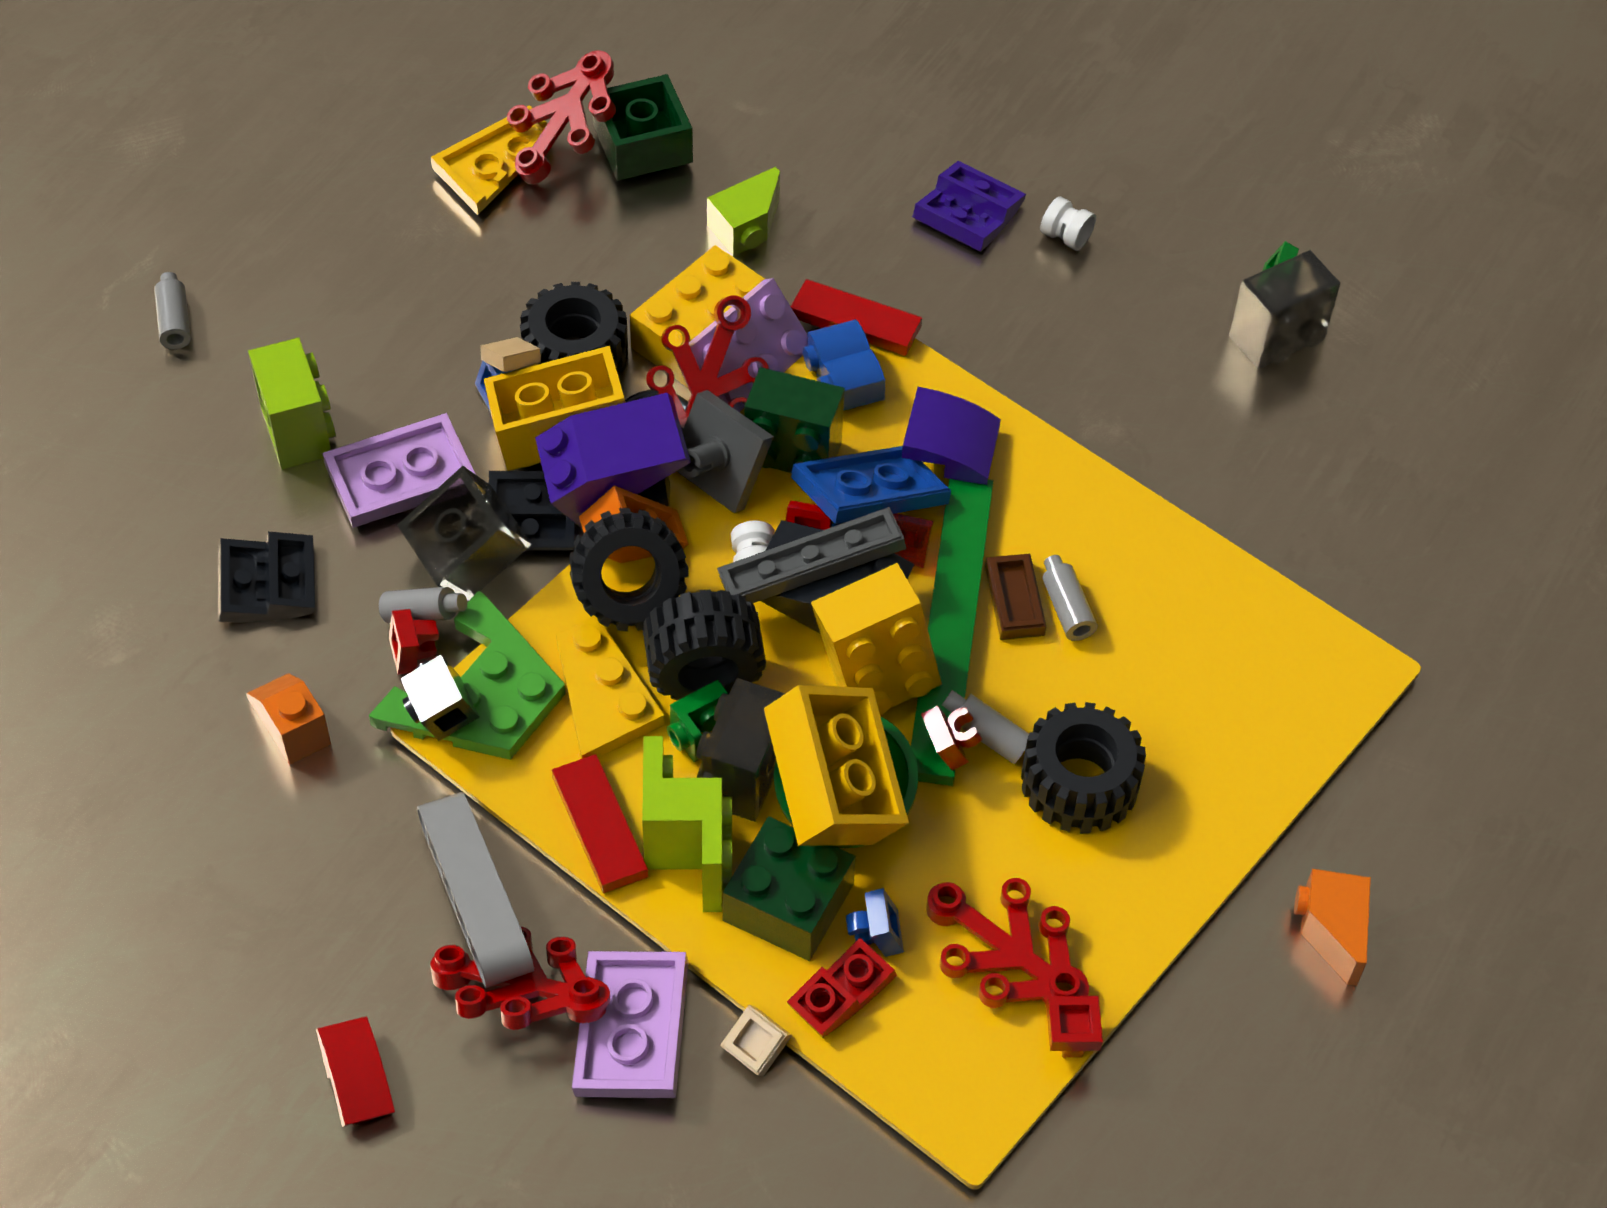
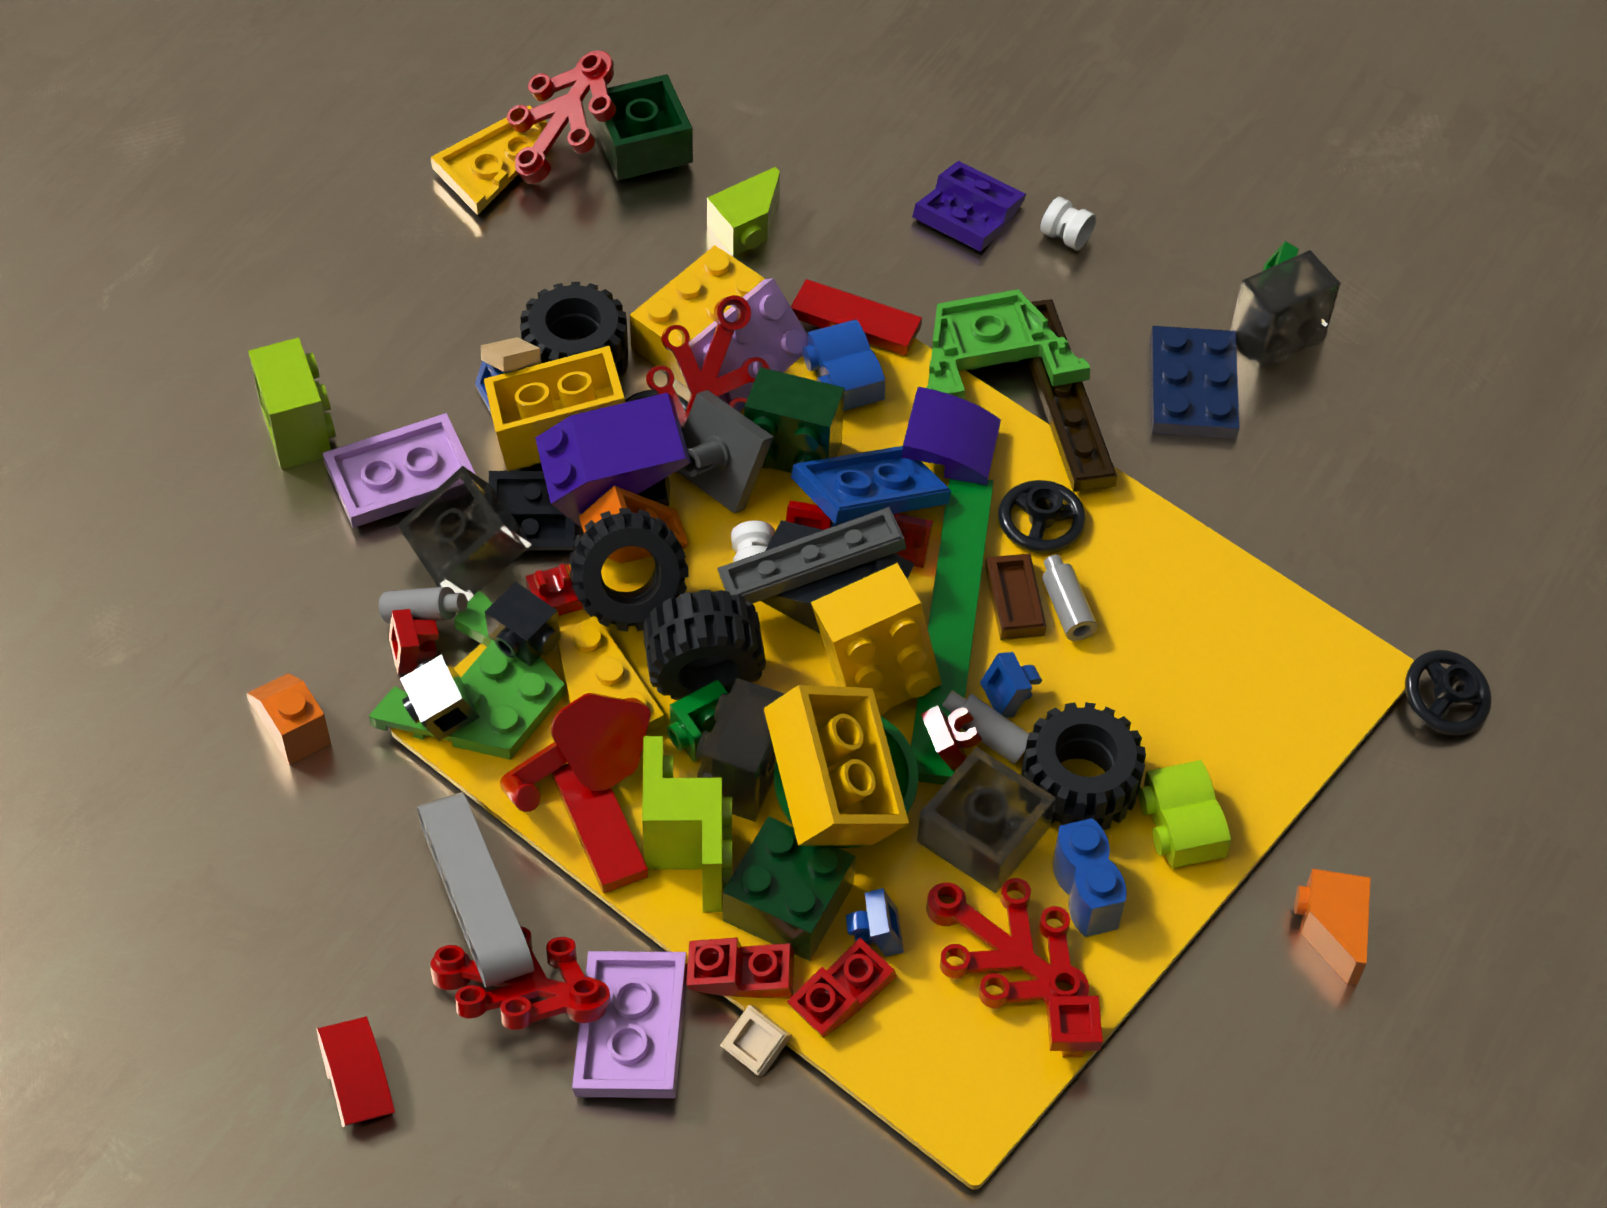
light grey cylinder [154,272,191,349] -> none
black slope [218,531,315,622] -> none
none -> black brick [485,582,561,666]
none -> red piece [500,693,651,812]
none -> red tile [525,563,583,616]
none -> red slope [686,937,795,998]
none -> clear smoke brick [917,747,1056,894]
none -> bright green wing [927,289,1090,399]
none -> blue tile [980,652,1042,718]
none -> black piece [998,480,1086,553]
none -> dark brown tile [1027,299,1117,492]
none -> blue brick [1053,818,1126,937]
none -> lime brick [1138,760,1231,868]
none -> dark blue plate [1150,326,1240,439]
none -> black piece [1405,650,1492,735]

